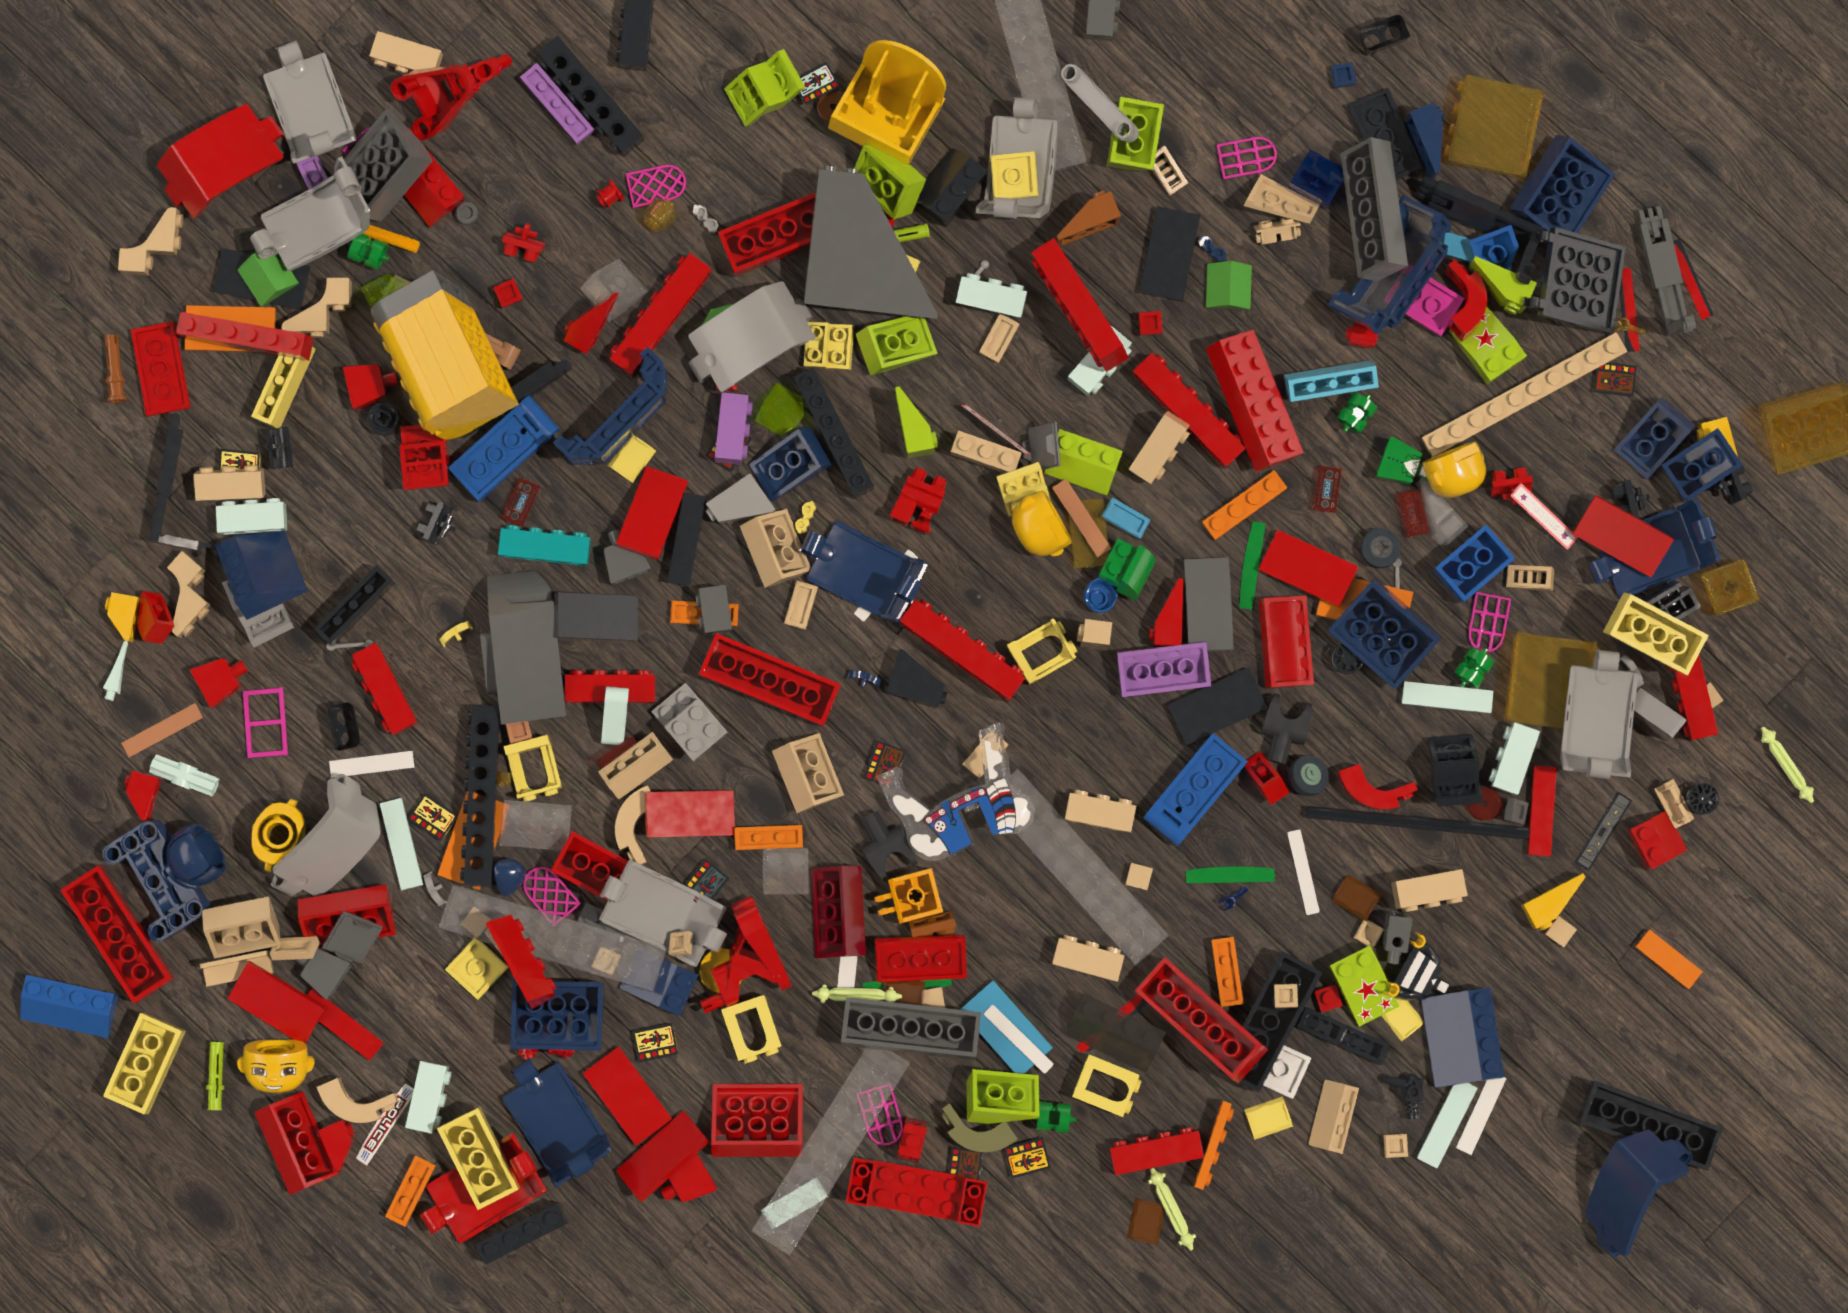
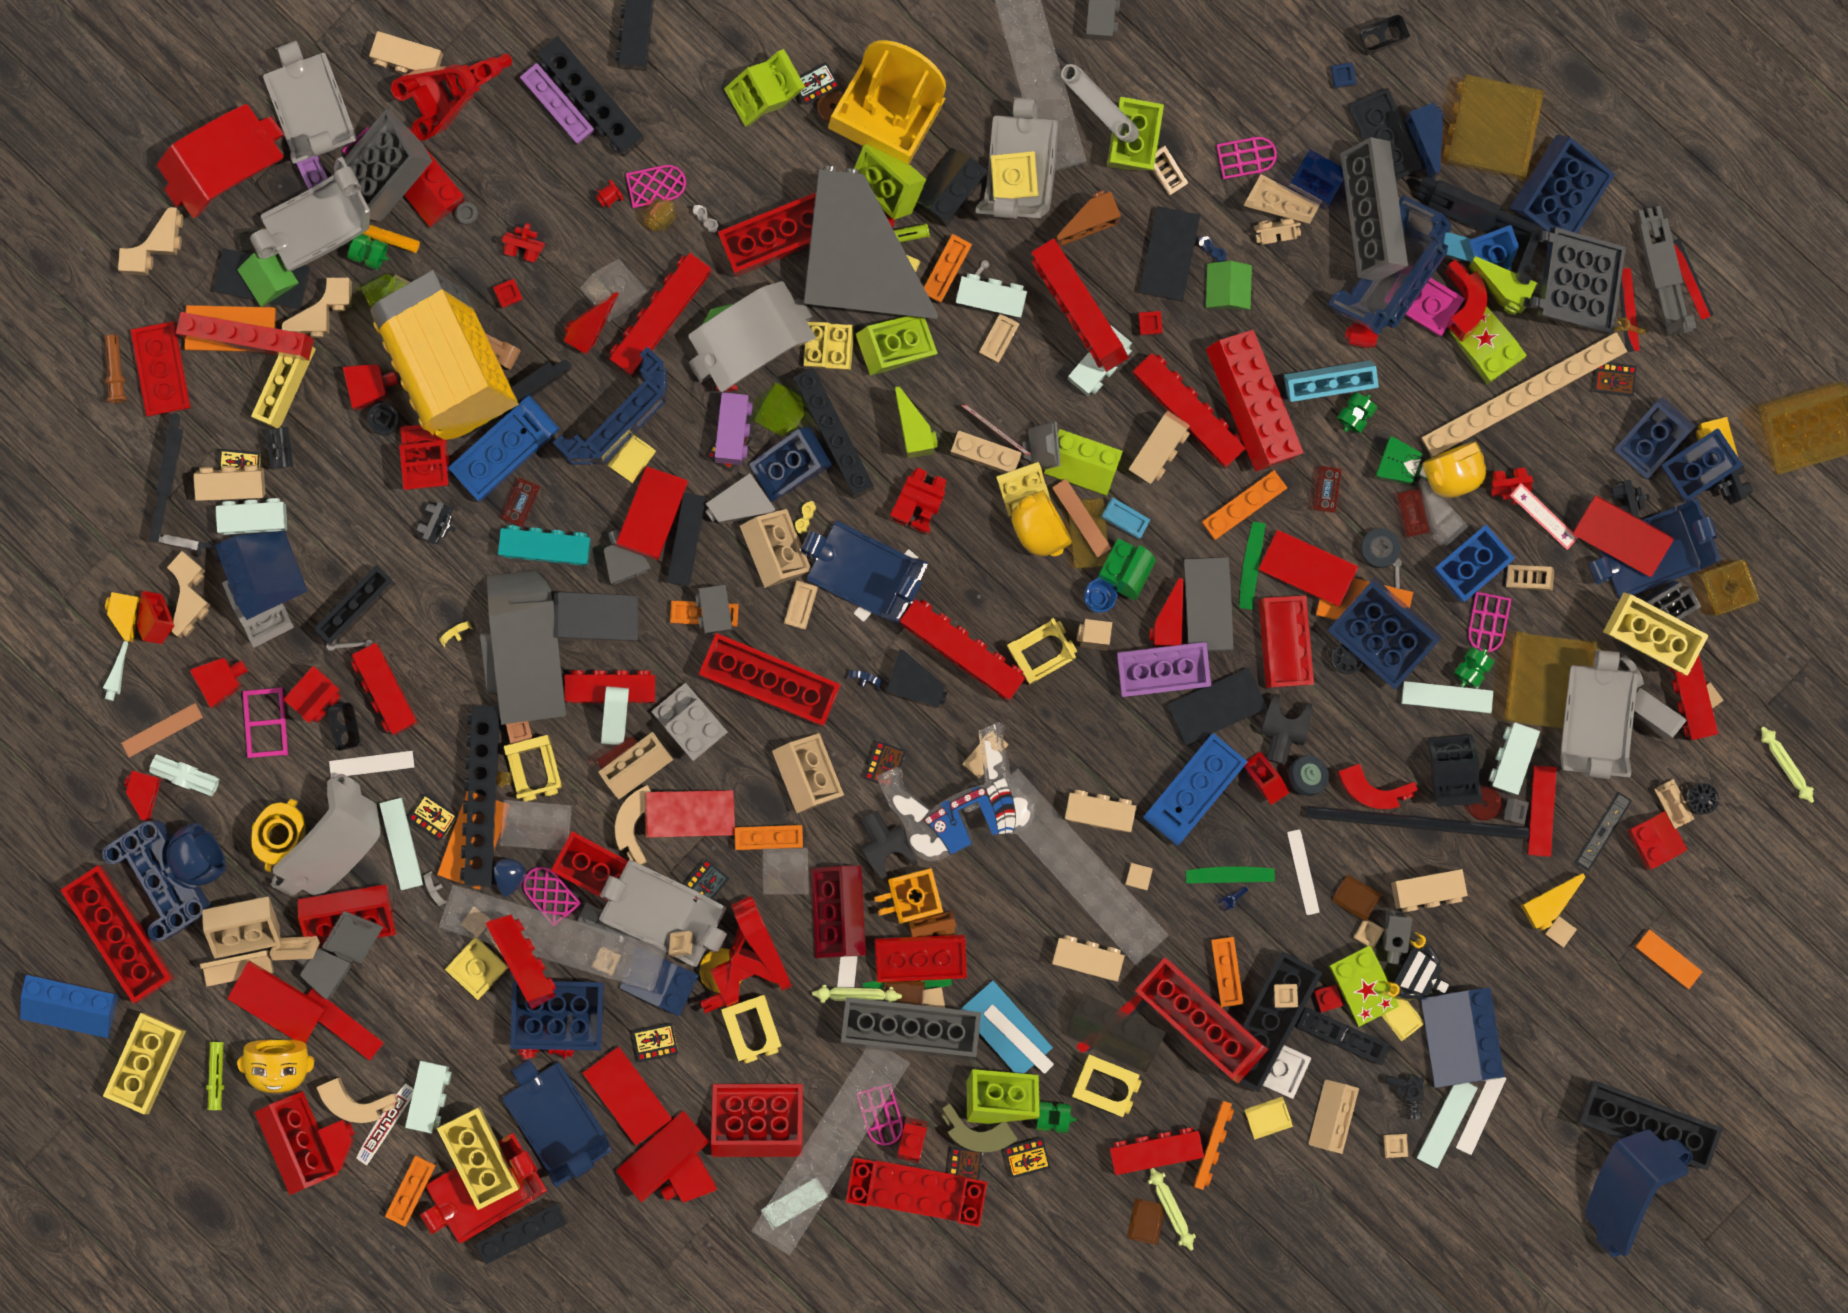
none -> red bracket [283,666,341,724]
none -> orange plate [924,234,972,304]

